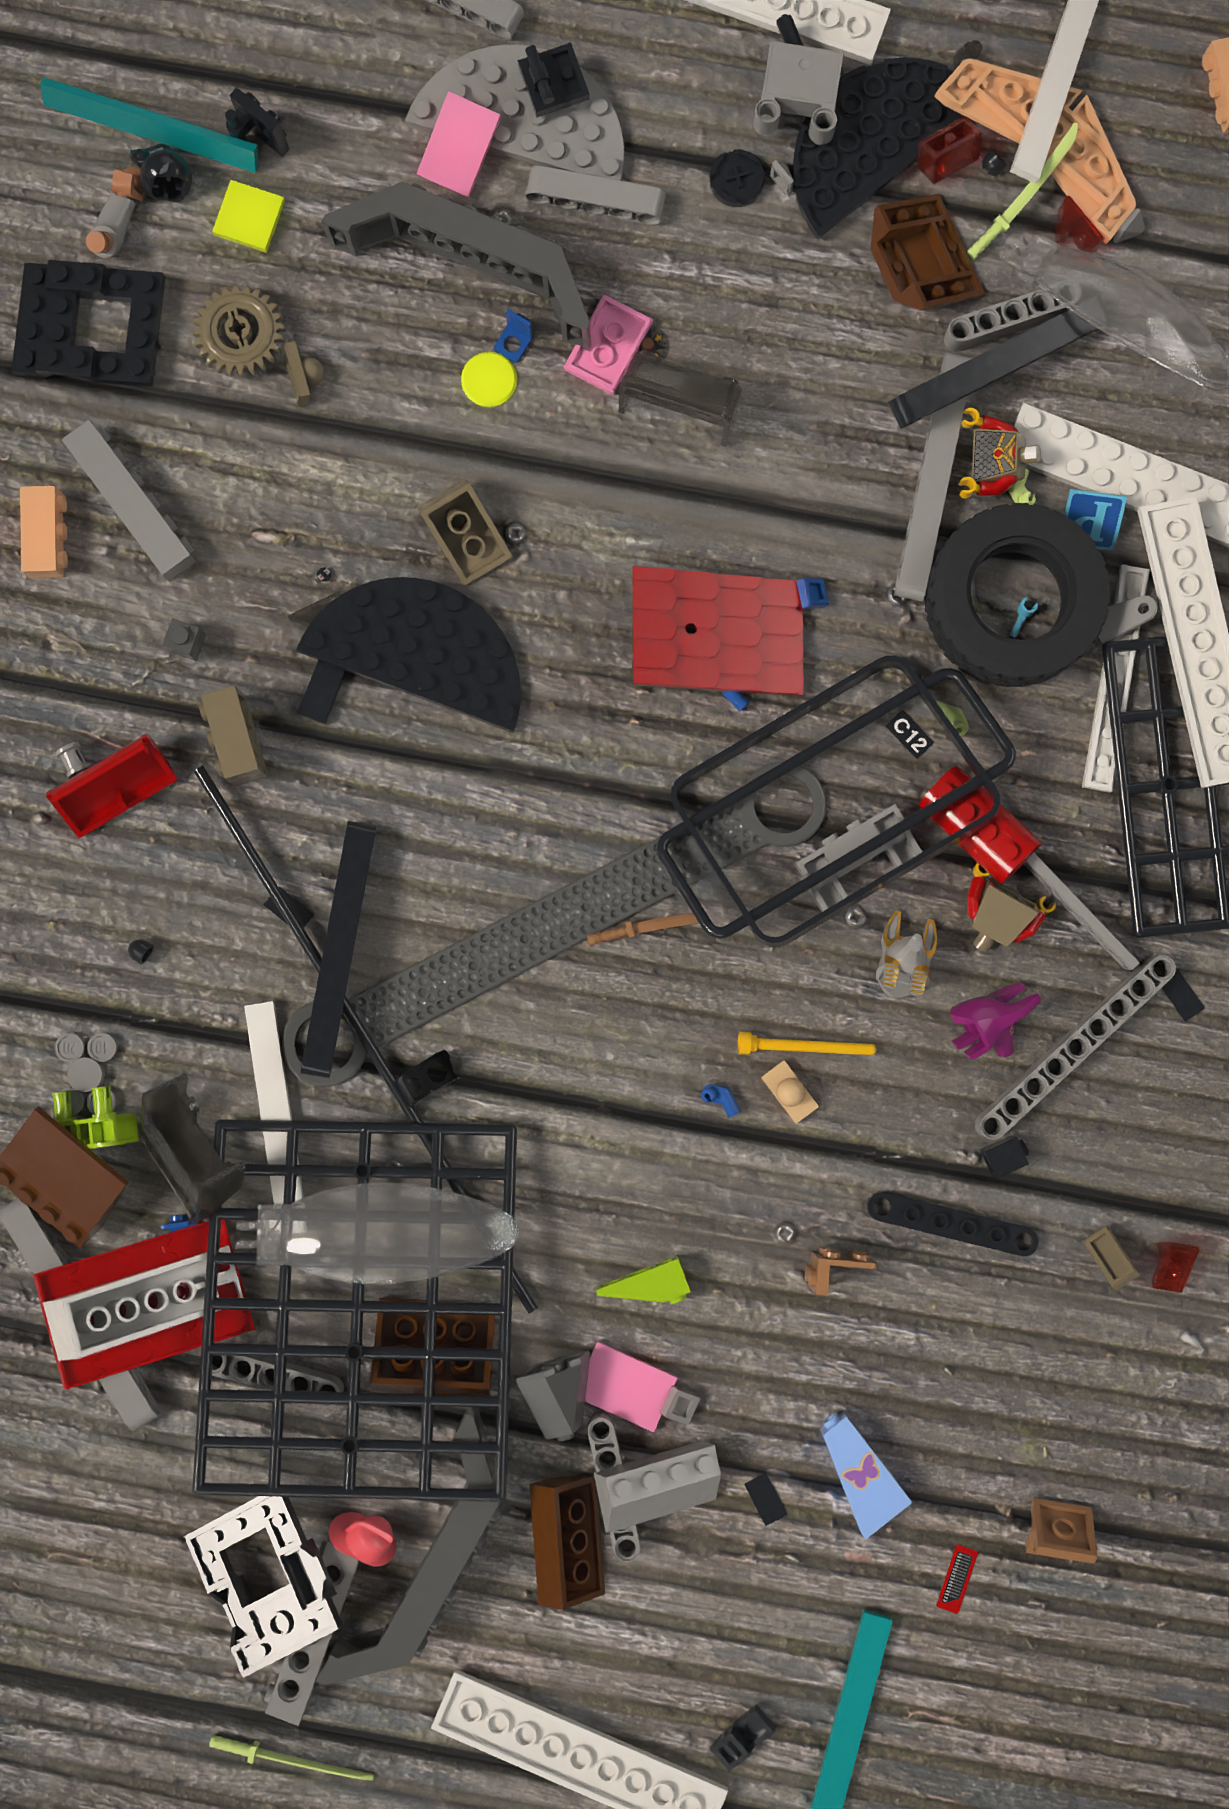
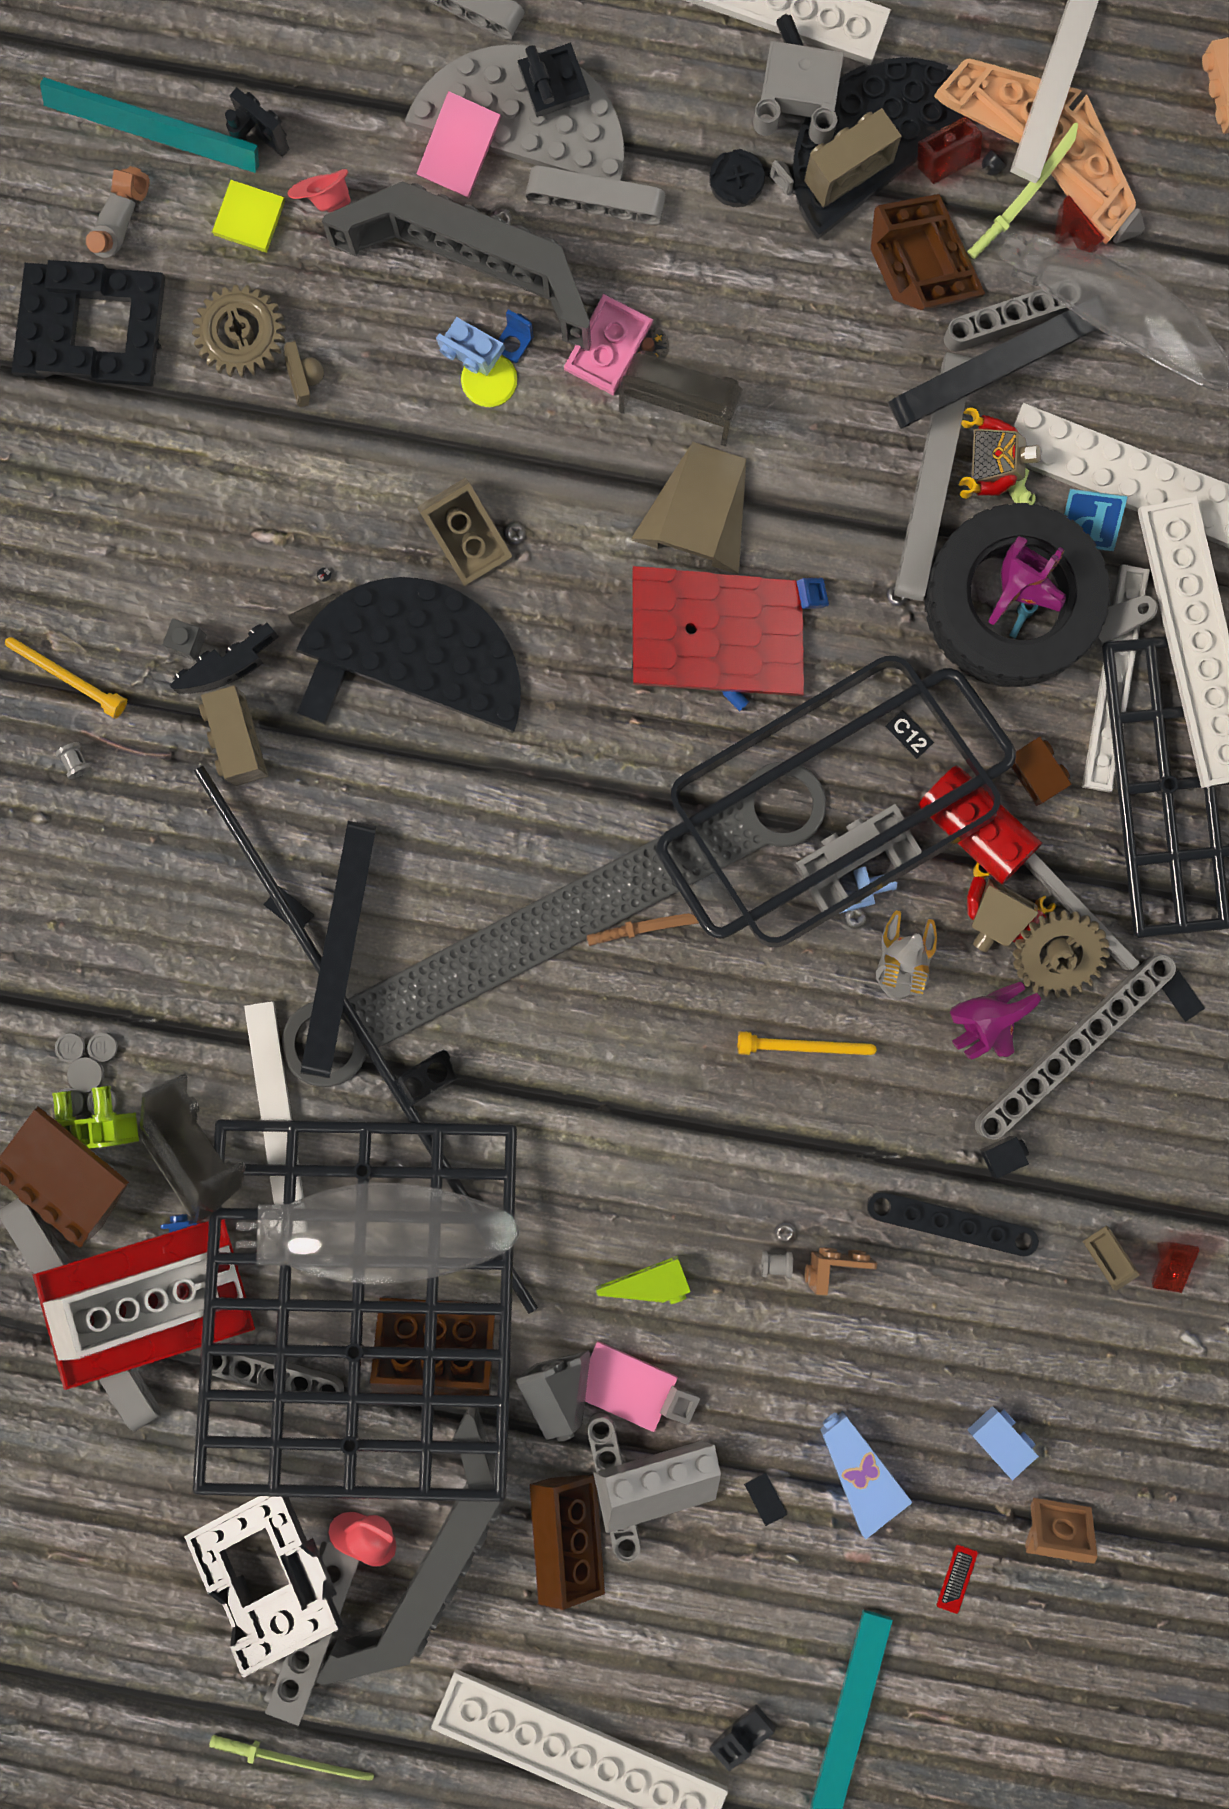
light nougat brick [20,486,68,578] -> none
red container [46,733,178,839] -> none
light grey brick [61,420,196,581] -> none
black hinge [128,939,154,965] -> none
black piece [130,144,192,202] -> none
blue arm [701,1084,741,1118] -> none
tan tile [761,1060,819,1124] -> none
yellowish green arm [936,701,969,736] -> none
clear smoke arm [953,40,983,71] -> none
none -> yellow piece [5,637,127,719]
none -> black slope [170,622,279,694]
none -> coral piece [287,169,351,212]
none -> light blue bracket [436,317,505,376]
none -> dark tan wedge [631,442,746,575]
none -> light grey bush [761,1251,793,1278]
none -> dark tan brick [804,108,902,208]
none -> light blue bracket [839,866,897,914]
none -> light blue brick [967,1406,1039,1481]
none -> magenta piece [988,535,1066,625]
none -> reddish brown brick [1011,736,1072,806]
none -> dark tan gear [1013,910,1110,998]

